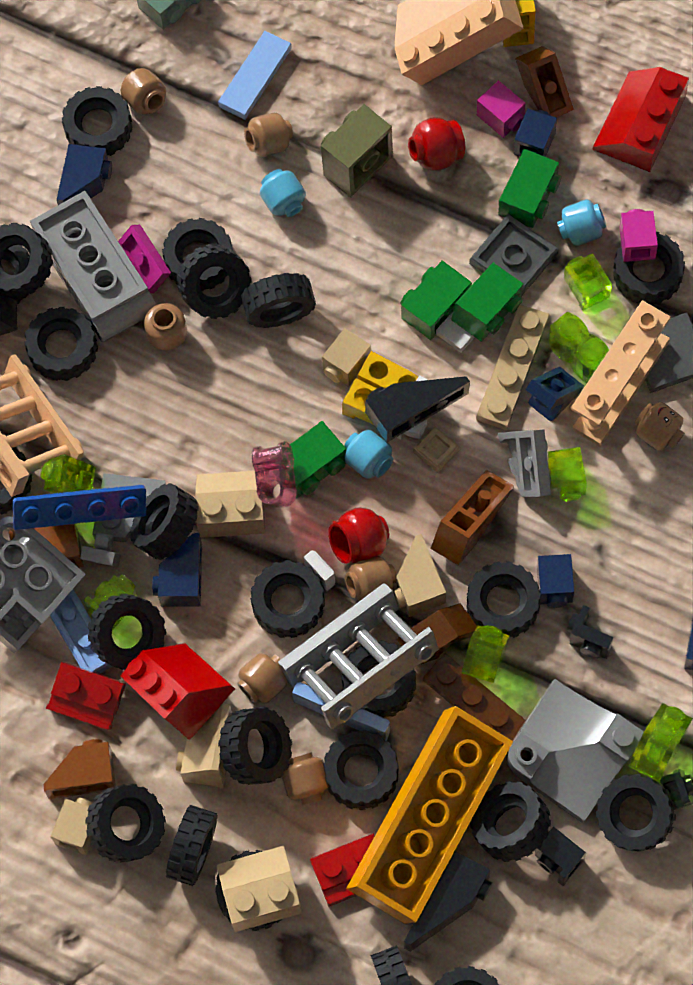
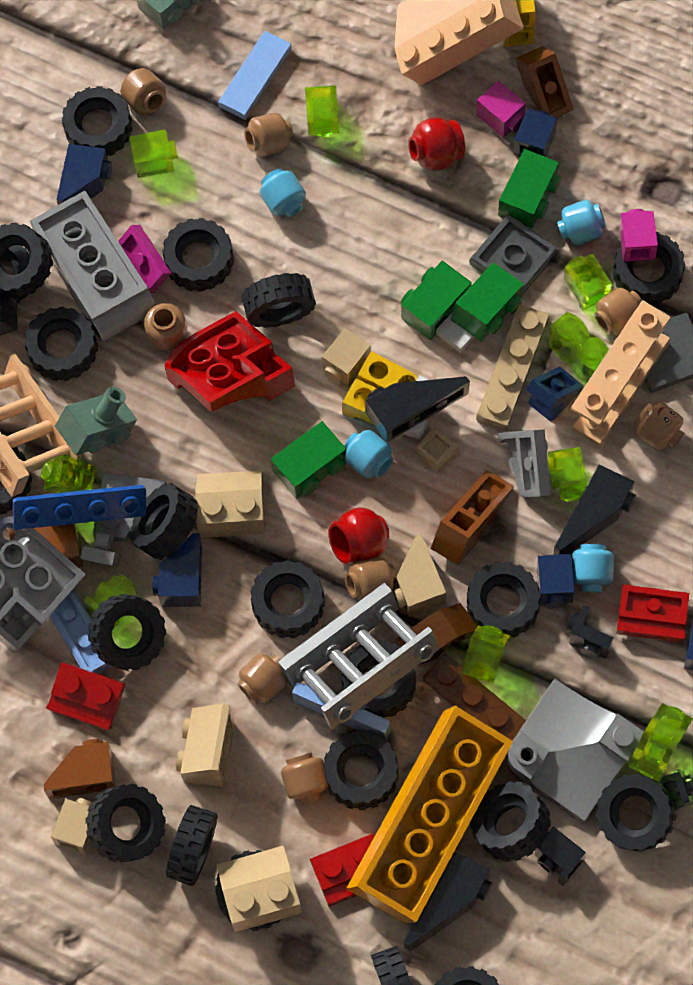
red slope [120,643,235,740] -> none
black tyre [177,244,252,319] -> none
black tyre [218,707,292,785] -> none
clear pink piece [252,441,297,507] -> none
white tile [304,550,335,592] -> none
olive brick [321,104,393,198] -> none
red slope [592,67,689,172] -> none
none -> sand green brick [55,387,137,455]
none -> clear neon green brick [129,129,178,178]
none -> red slope [165,311,295,412]
none -> clear neon green brick [305,85,339,137]
none -> black slope [553,464,637,555]
none -> medium azure head [571,544,615,592]
none -> medium nougat head [594,288,642,335]
none -> red plate [616,584,690,643]

